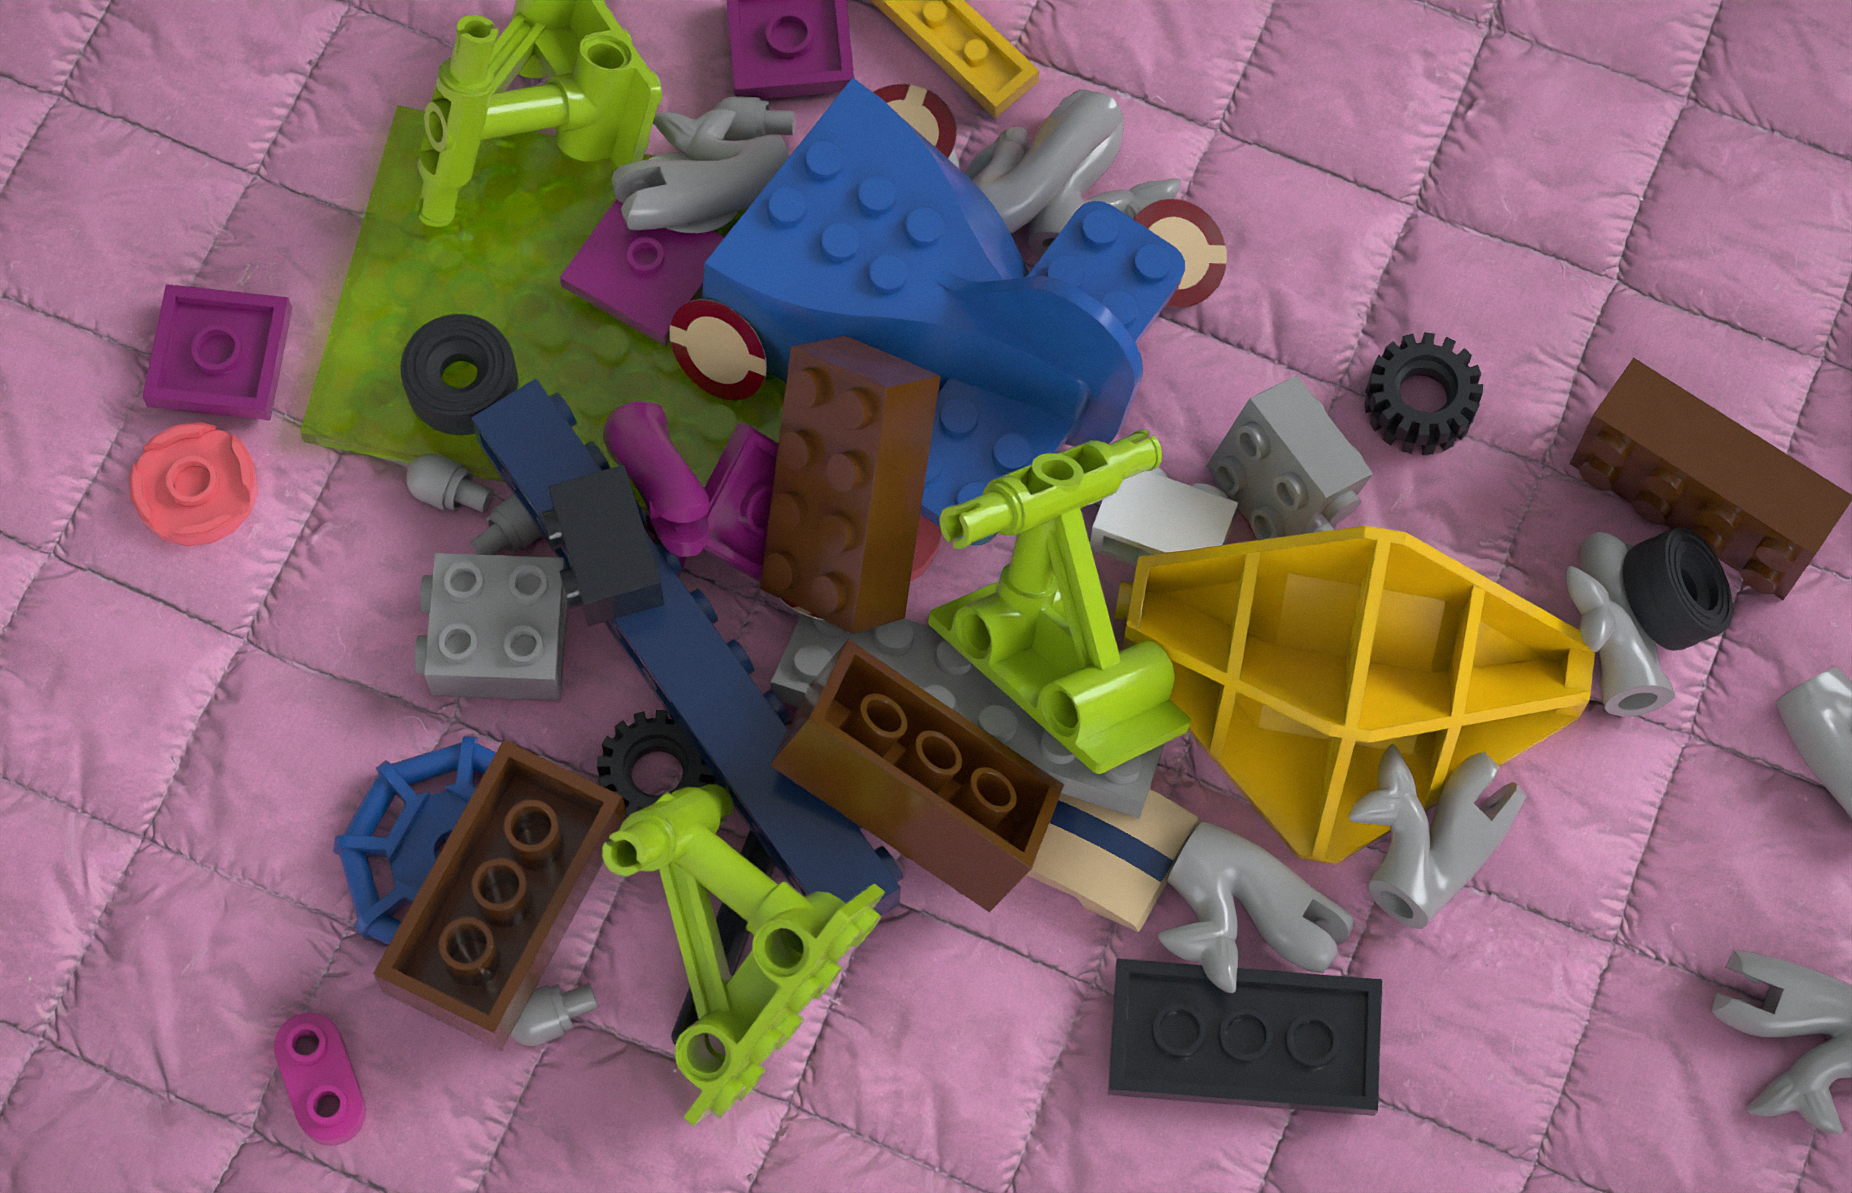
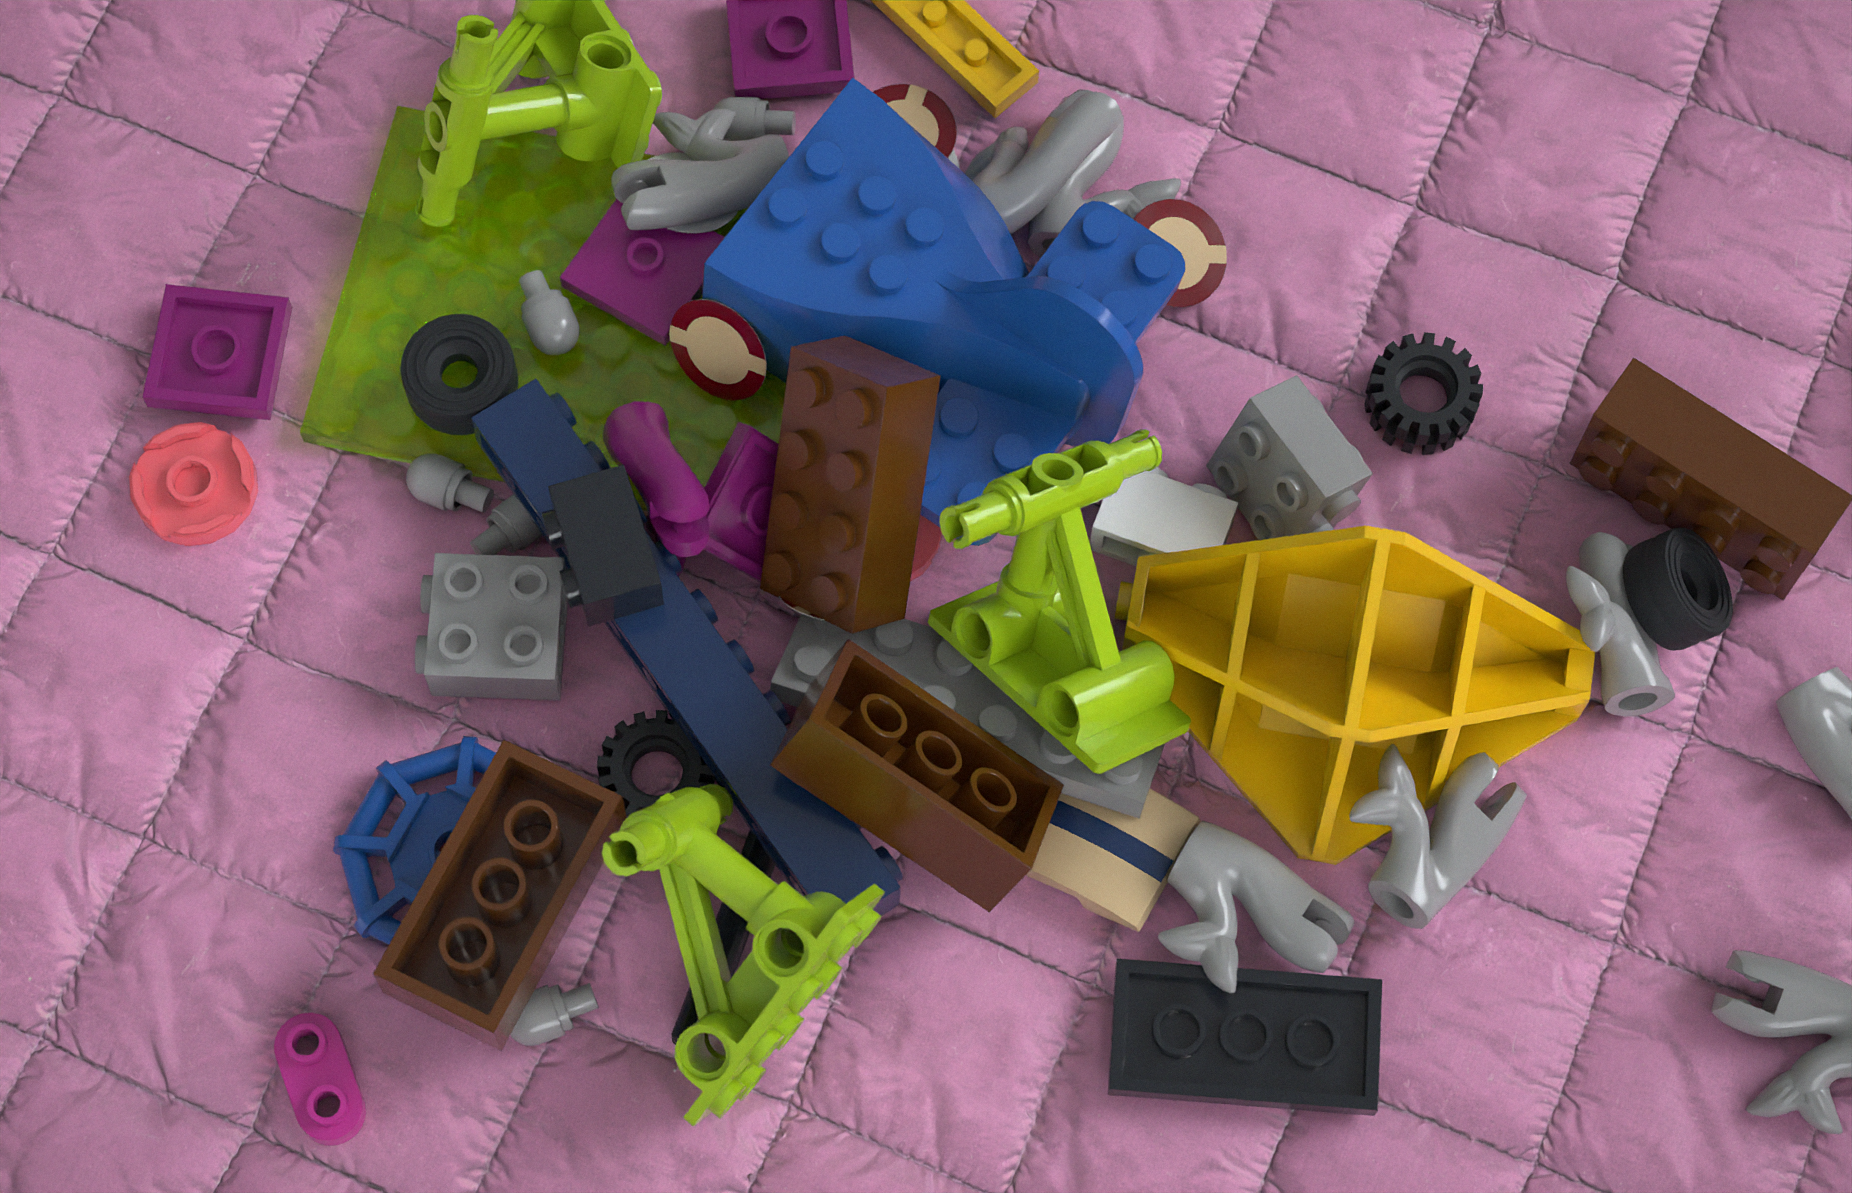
none -> light grey cylinder [519,270,579,356]

